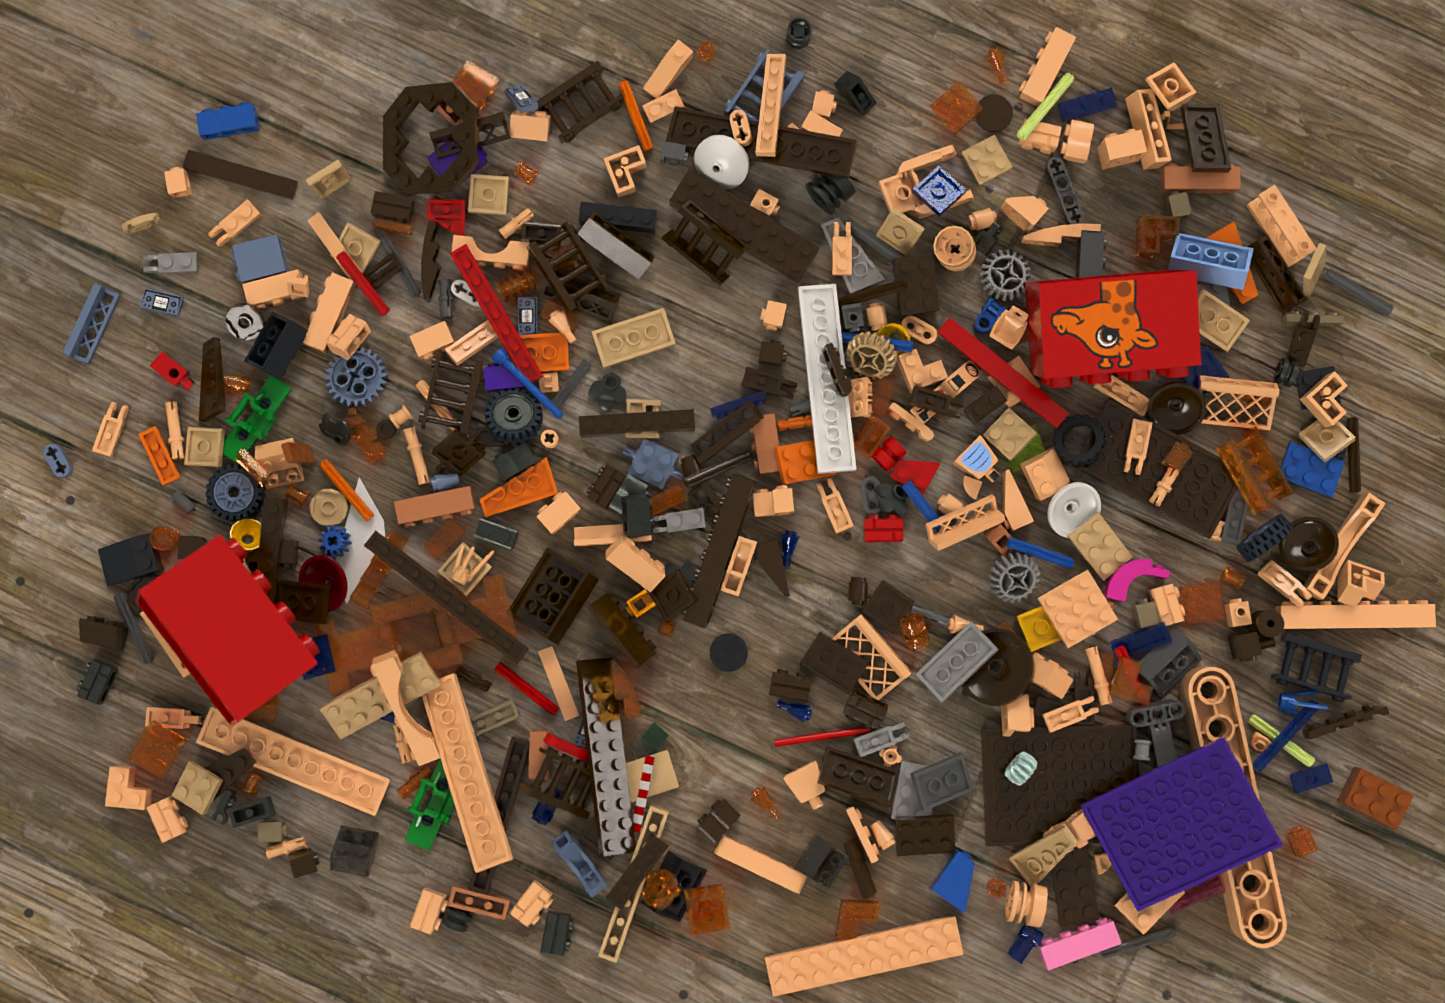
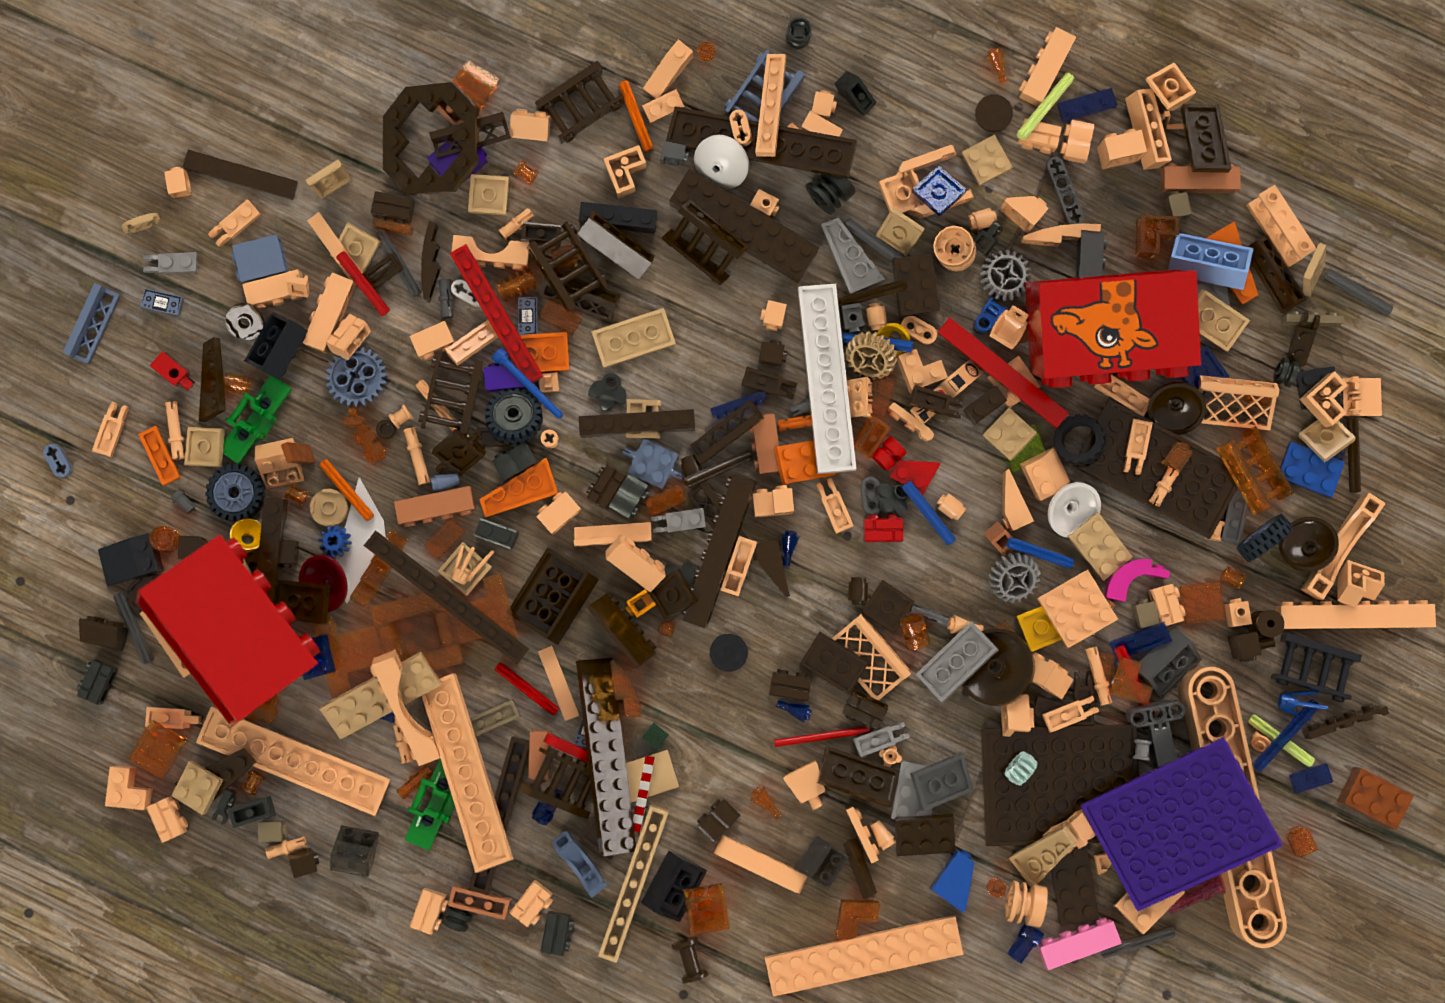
blue brick [196,102,260,140] -> none
clear orange tile [236,448,269,487] -> none
pearl dark grey plate [318,413,351,446] -> none
red wing [427,199,466,236] -> none
dark brown axle [455,666,492,692] -> none
sand blue tile [505,84,538,114] -> none
light nougat cone [548,309,577,344] -> none
dark grey axle [551,360,592,409] -> none
dark brown tile [605,834,669,910] -> none
pearl dark grey brick [621,493,653,538] -> none
clear orange plate [642,869,680,910] -> none
dark brown hinge [822,343,853,397] -> none
light nougat hinge [832,222,852,276] -> none
light nougat fence [925,495,1005,551] -> none
clear orange plate [930,81,984,135] -> none
torso [953,435,1000,483] -> none
light nougat tile [963,475,982,500] -> none
light nougat hinge [1258,560,1312,608] -> none
none -> dark brown piece [671,936,709,984]
none -> light nougat hinge [1342,376,1382,416]

